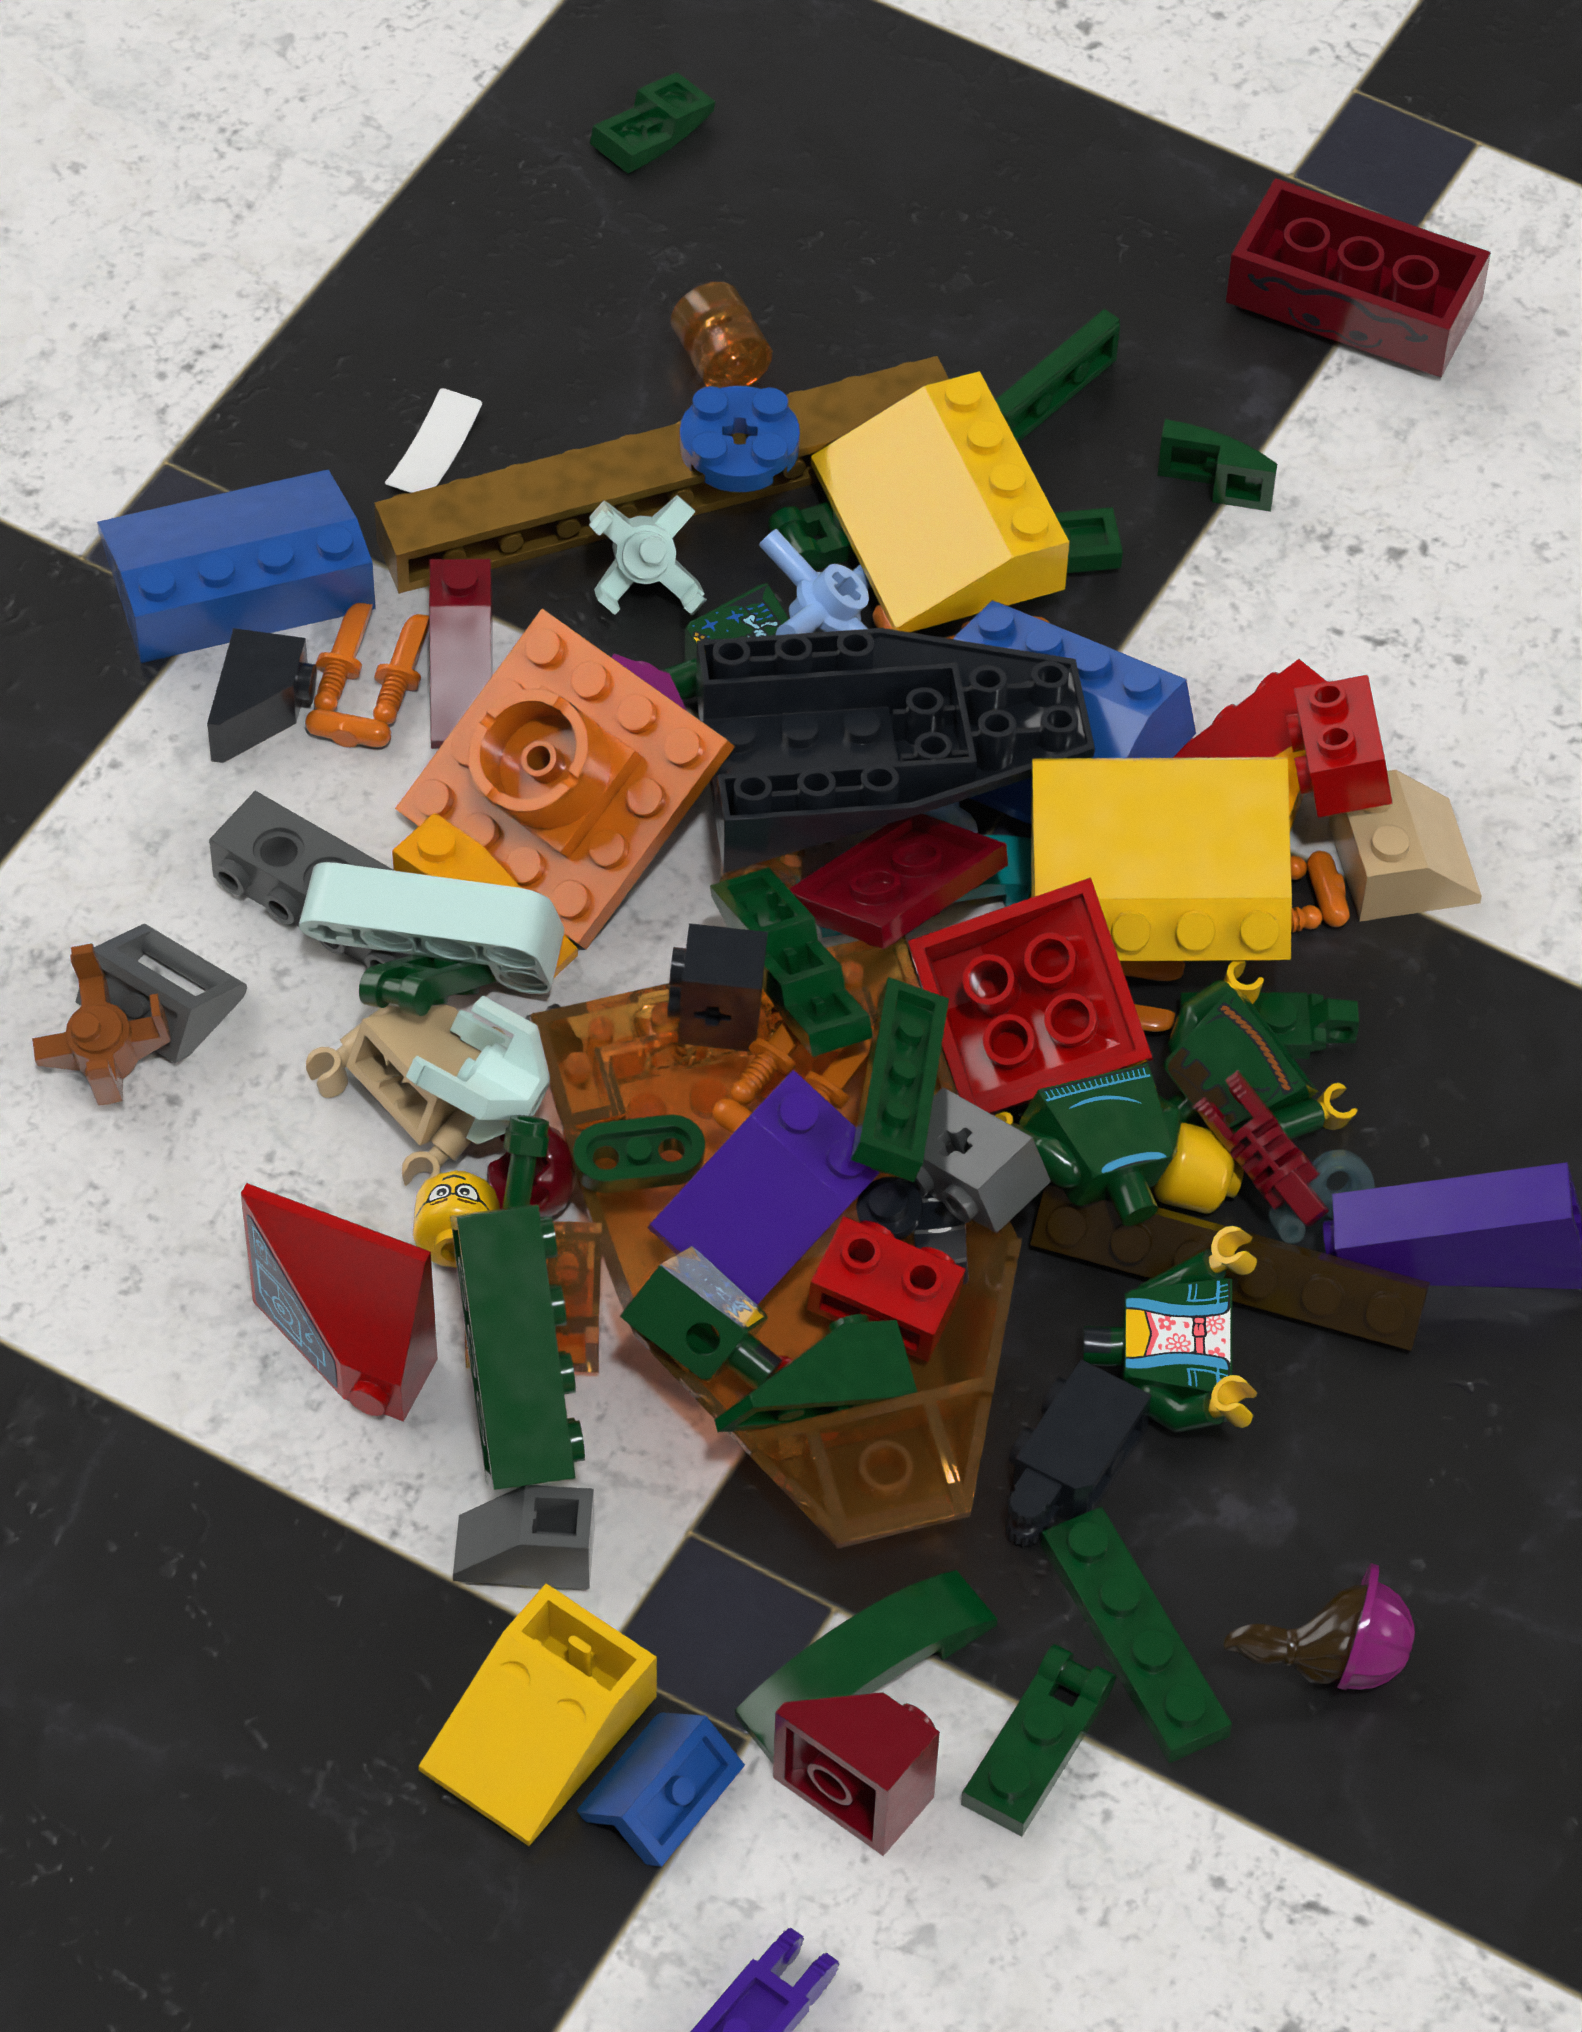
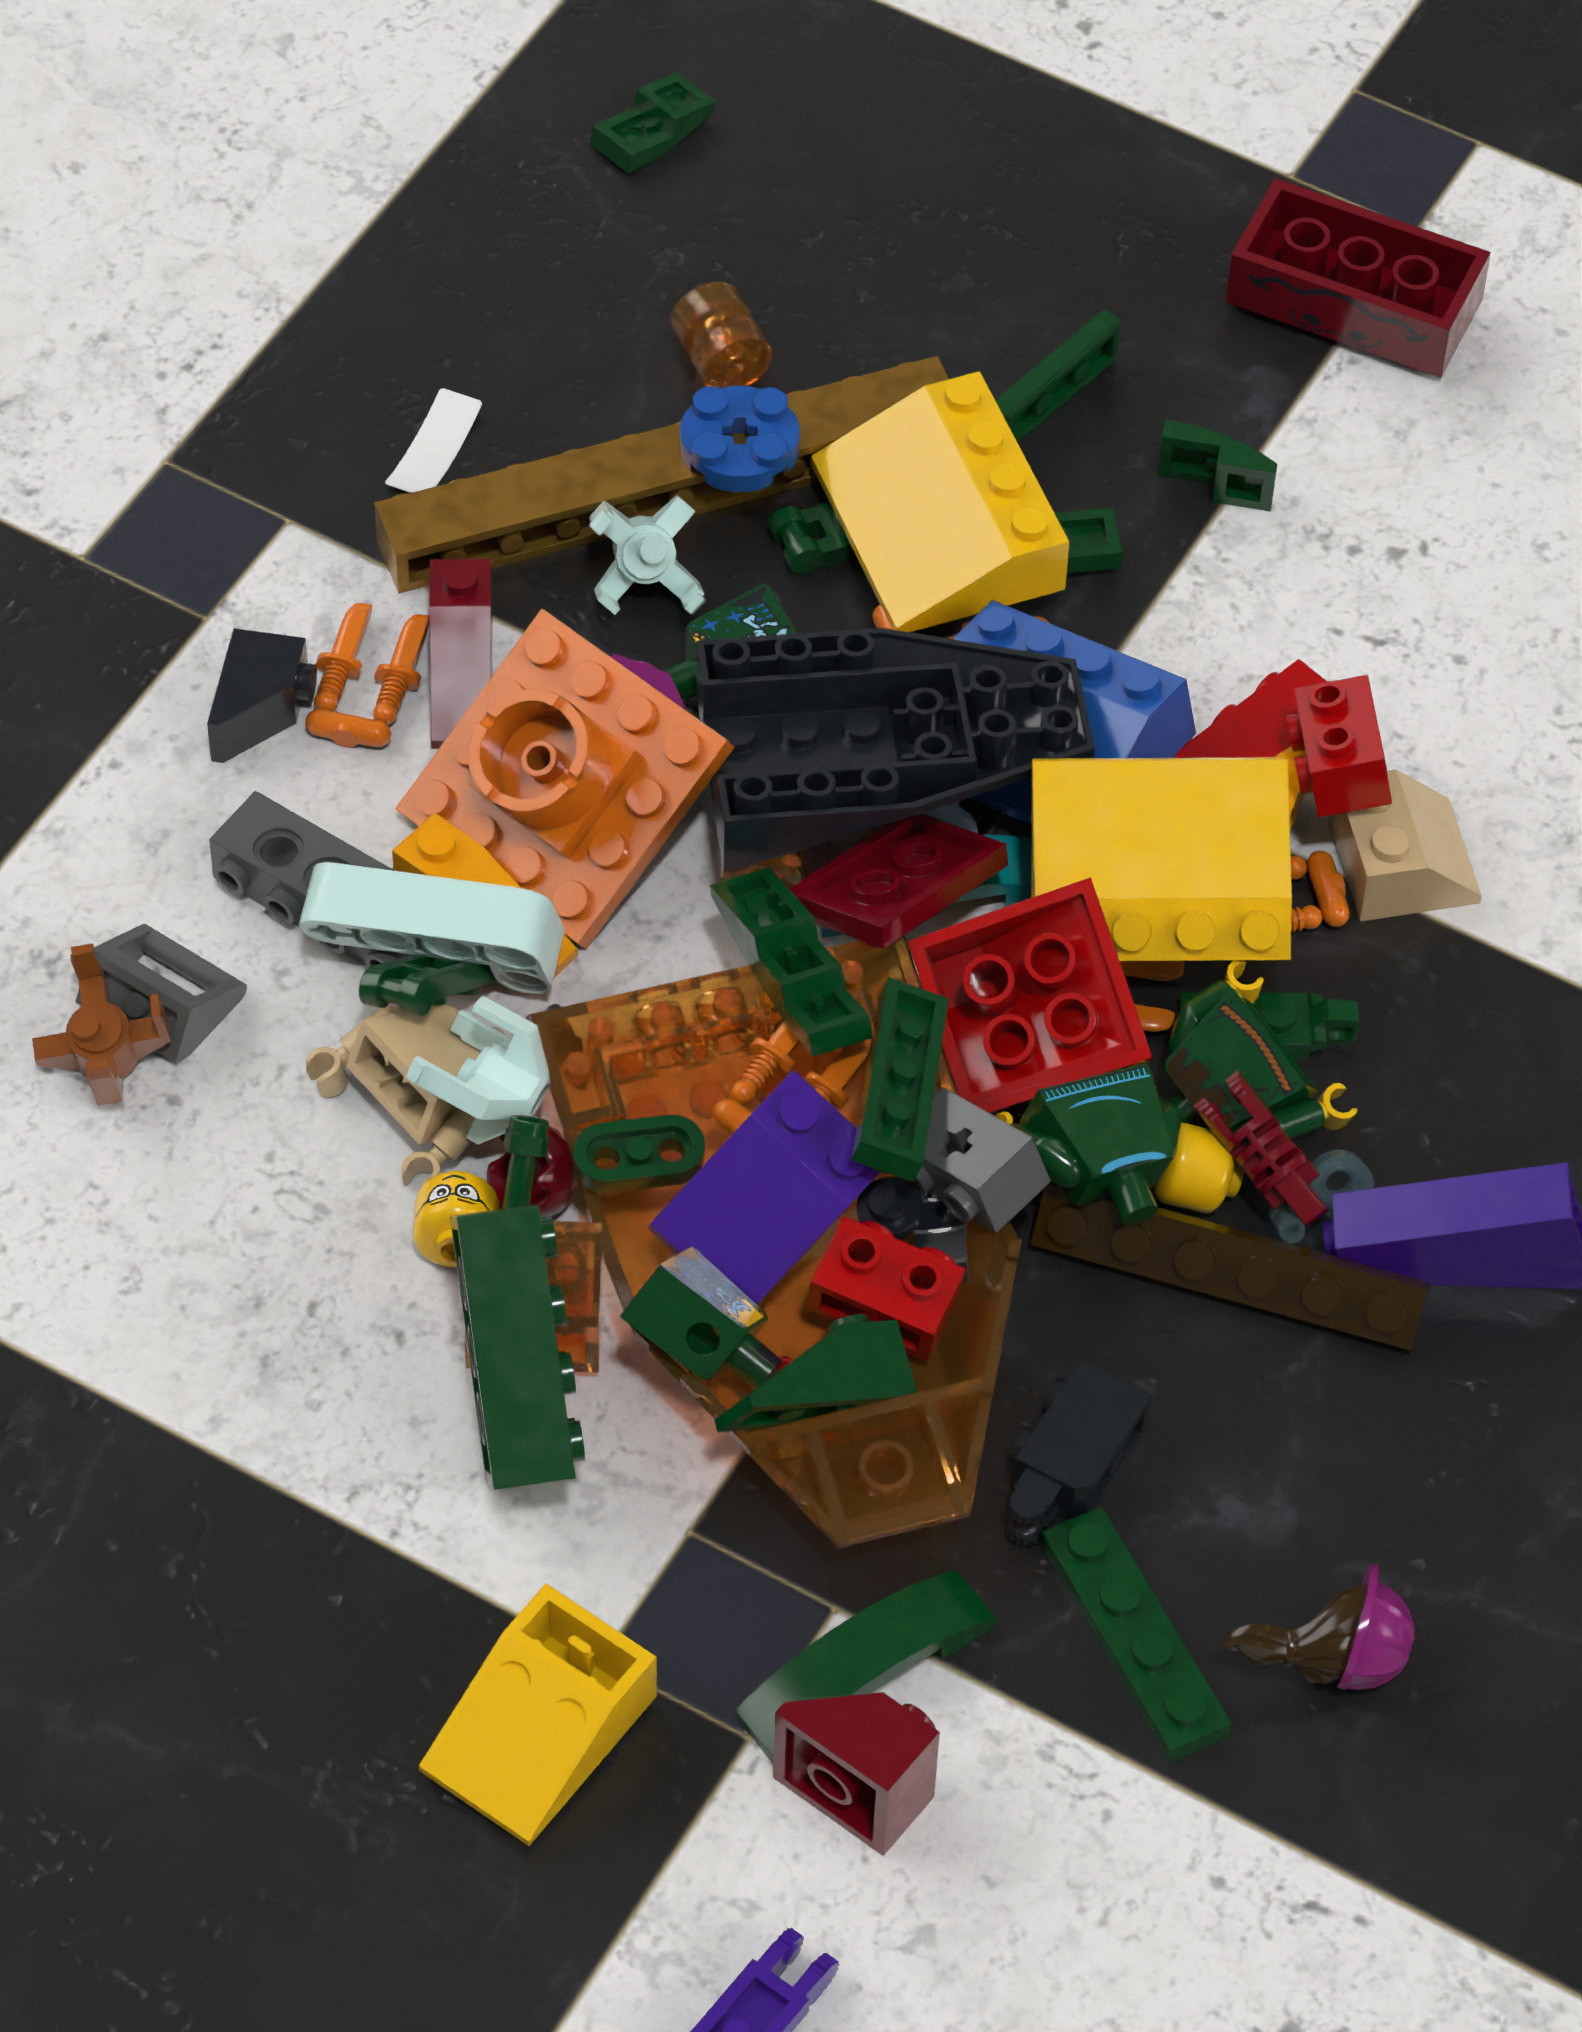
blue slope [97,469,376,663] -> none
red slope [241,1183,438,1422] -> none
dark grey slope [453,1485,595,1589] -> none
blue panel [577,1712,745,1867] -> none
black brick [667,923,768,1052] -> none
light blue bar [759,529,871,635] -> none
dark green plate [961,1644,1116,1837] -> none
torso [1083,1226,1257,1433] -> none

